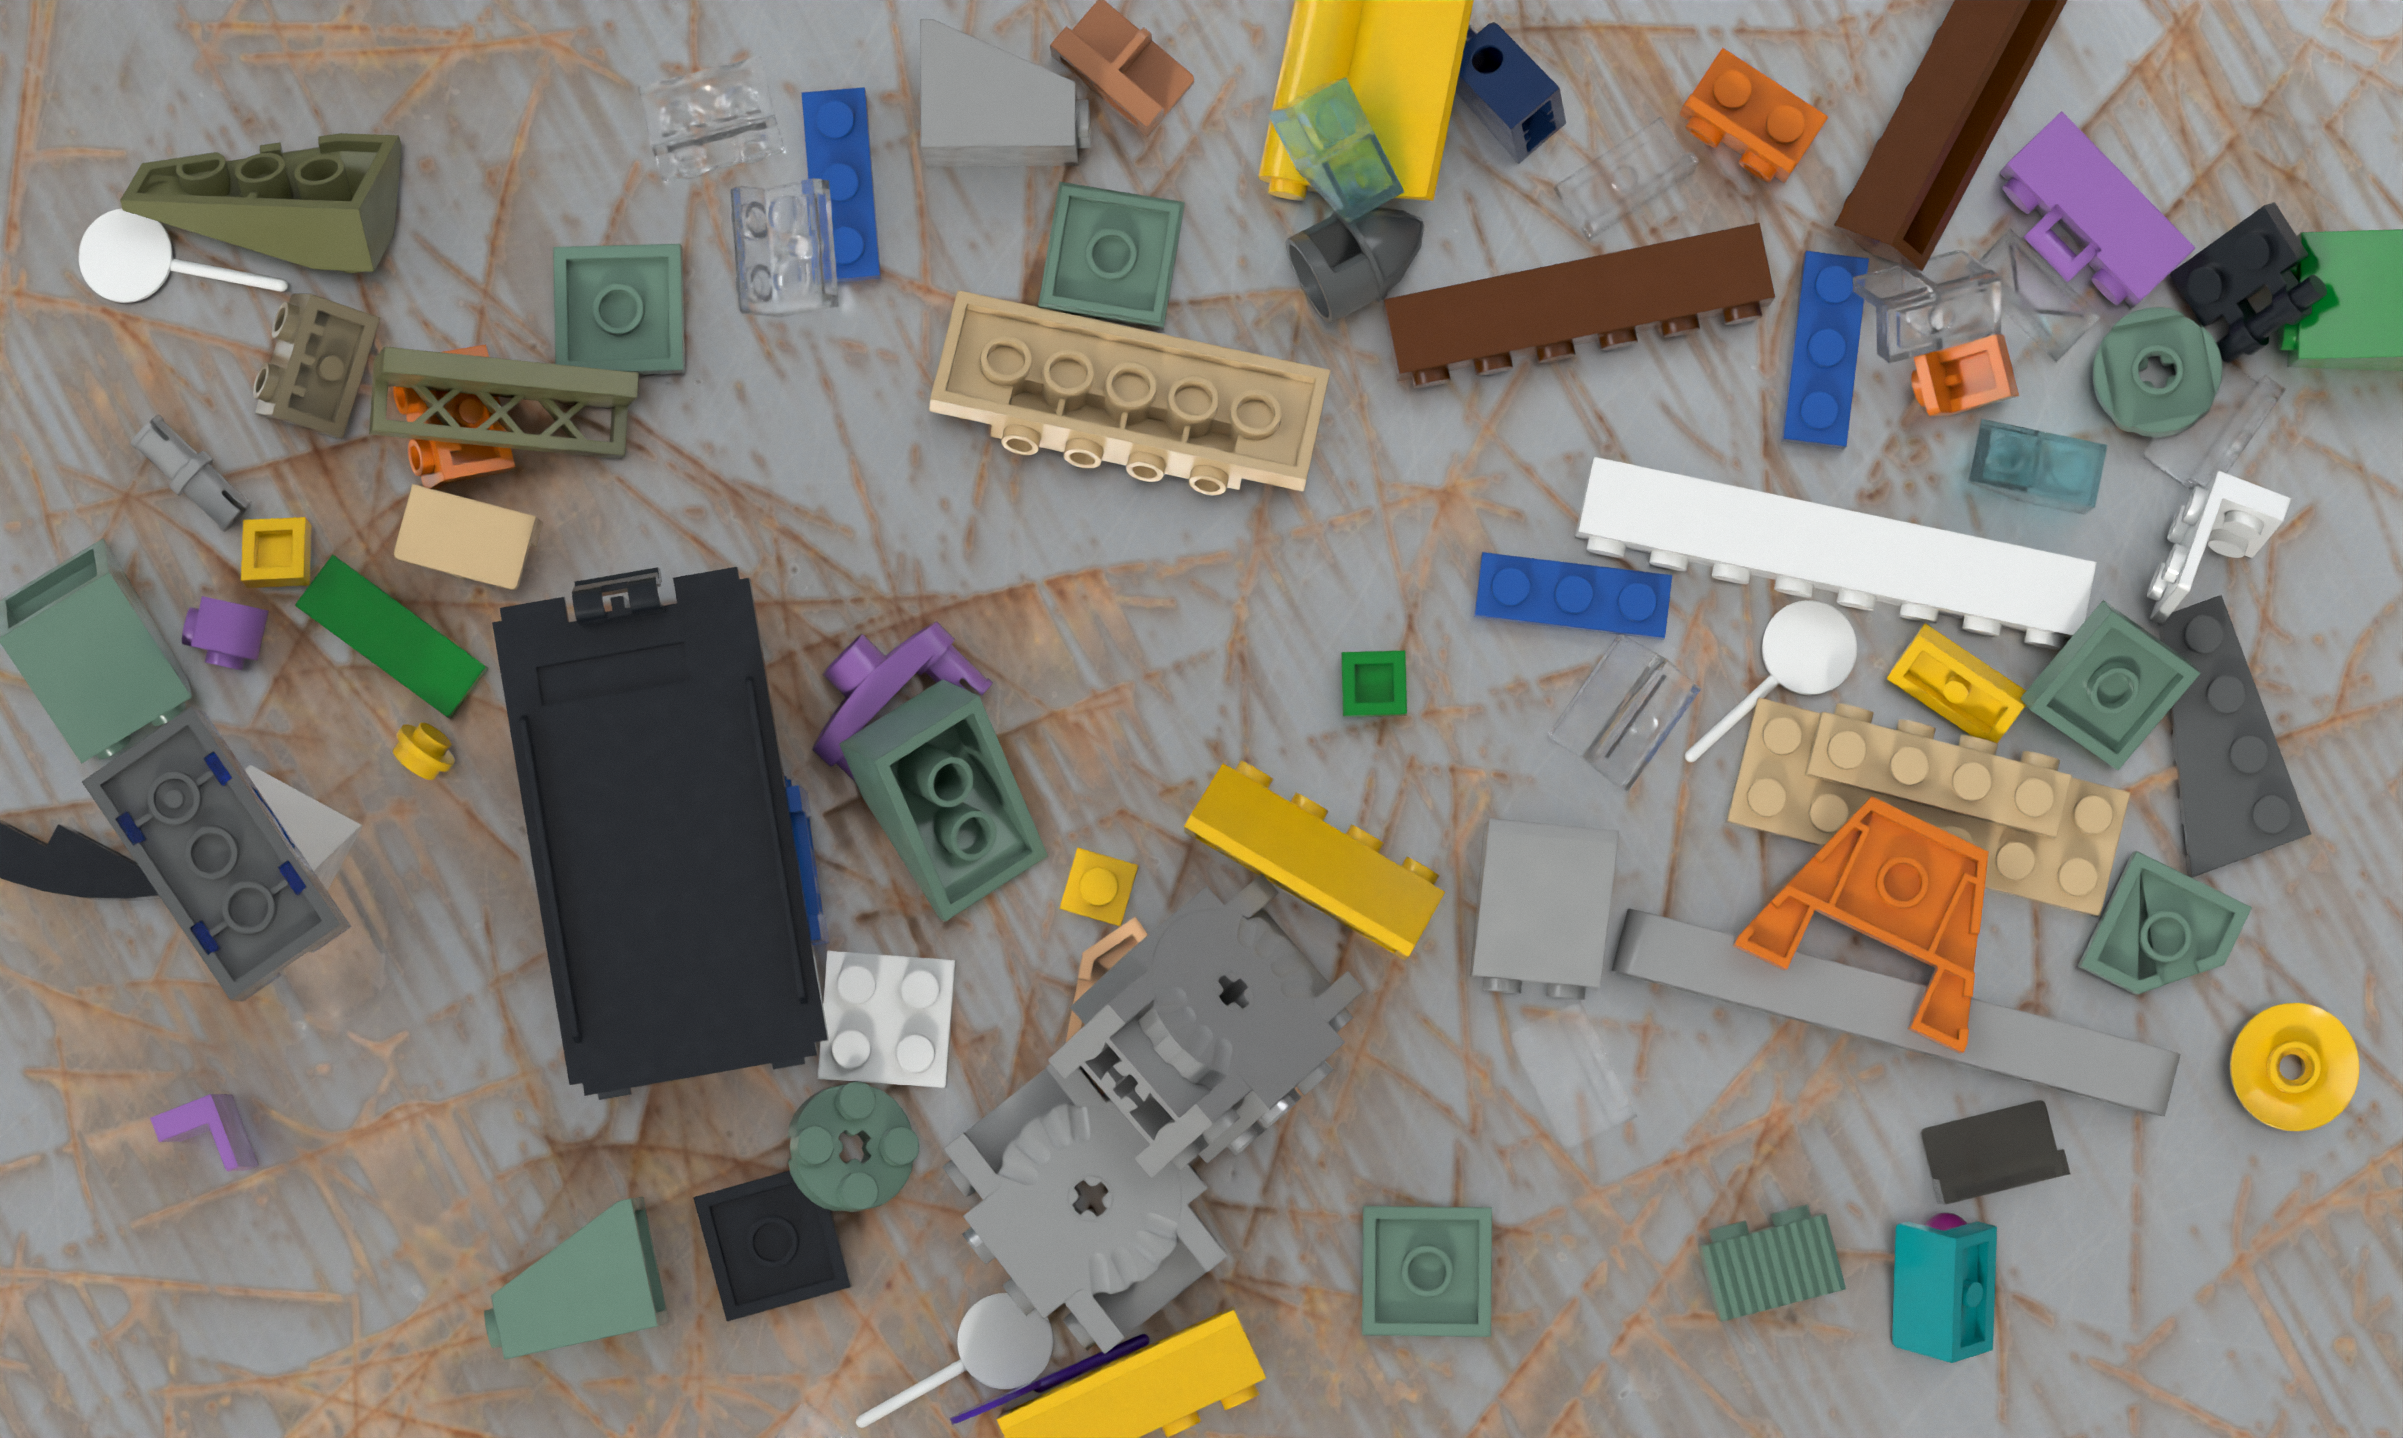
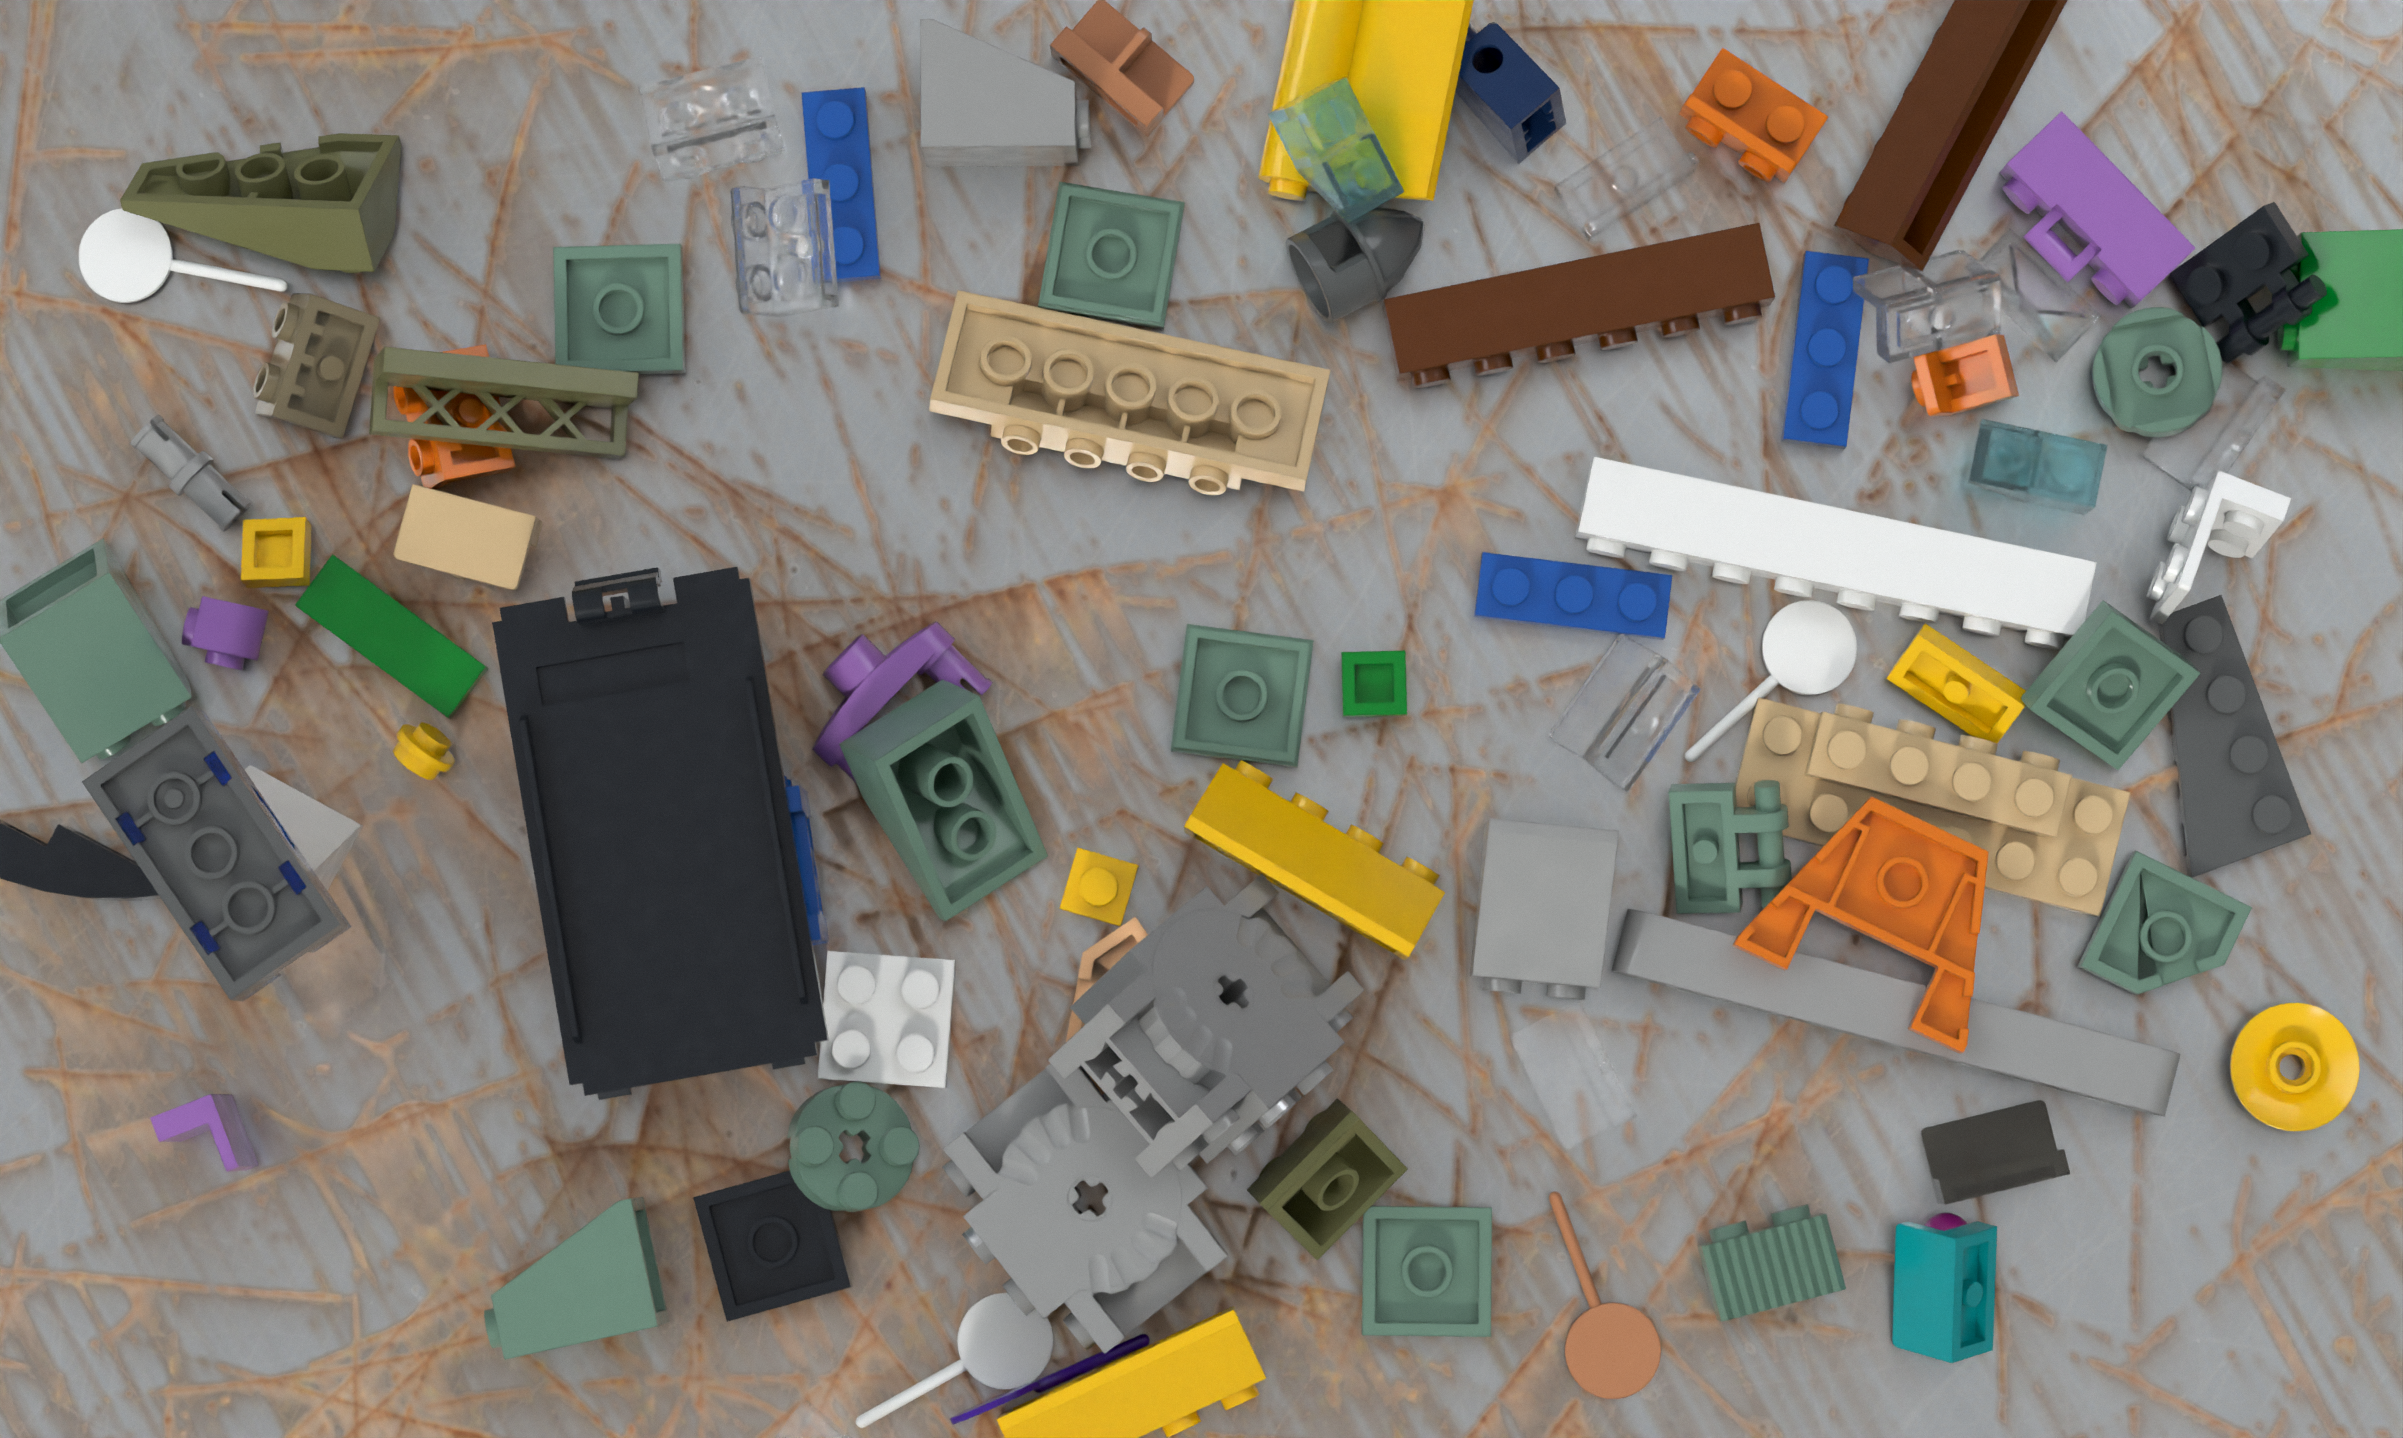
none -> sand green plate [1171,624,1314,768]
none -> olive slope [1247,1098,1408,1260]
none -> nougat piece [1549,1191,1661,1399]
none -> sand green plate [1668,780,1792,914]

